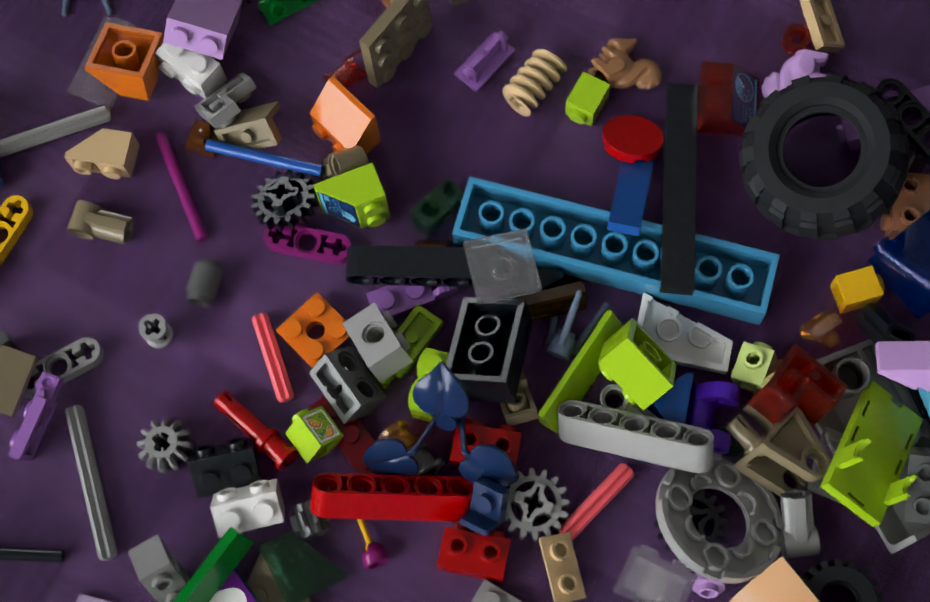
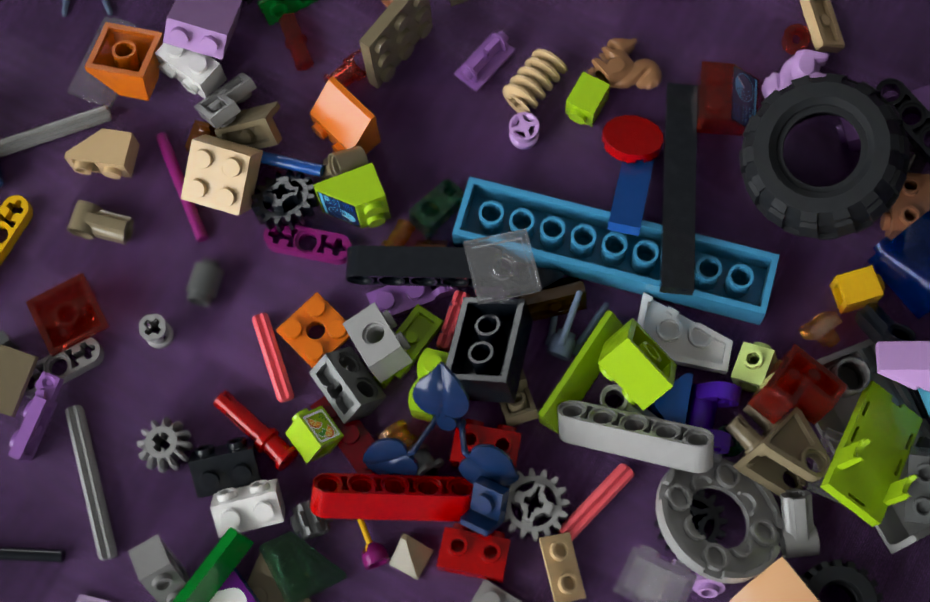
none -> clear red slope [26,272,110,357]
none -> tan brick [181,134,263,216]
none -> clear red axle [279,13,314,71]
none -> clear orange pin [381,219,416,246]
none -> dark tan slope [389,533,434,580]
none -> coral axle [436,290,470,351]
none -> lavender wheel [509,112,540,150]

